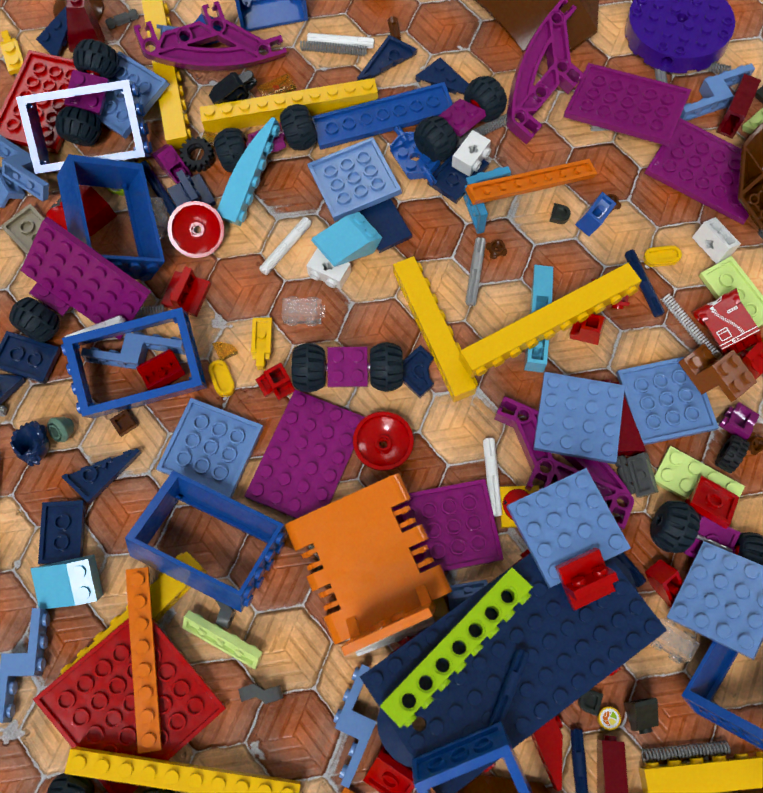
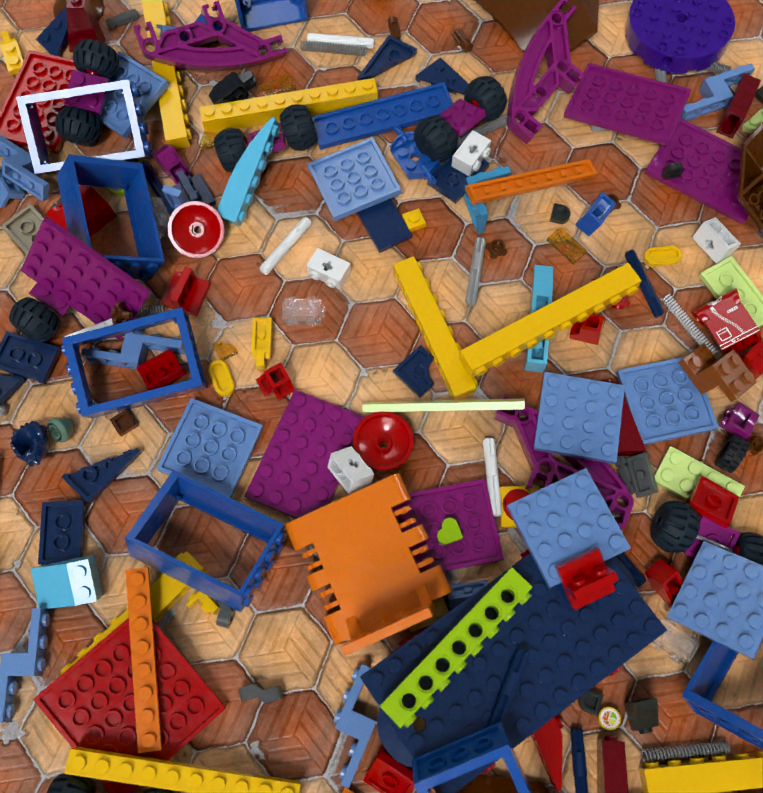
black tyre [180,136,215,172] -> none
yellowish green plate [182,610,263,669] -> none
black plate [291,342,403,393] -> none
medium azure slope [311,212,382,267] -> none
white axle [355,617,435,656] -> none
none -> reddish brown plant [110,301,132,325]
none -> medium blue tile [162,184,188,209]
none -> yellow bracket [186,590,220,615]
none -> white brick [328,446,374,495]
none -> yellowish green tile [362,399,525,412]
none -> yellow plate [402,208,426,232]
none -> lime tile [437,518,463,545]
none -> reddish brown piece [451,28,473,53]
none -> clear yellow tile [547,226,587,265]
none -> pearl dark grey tile [661,162,684,180]

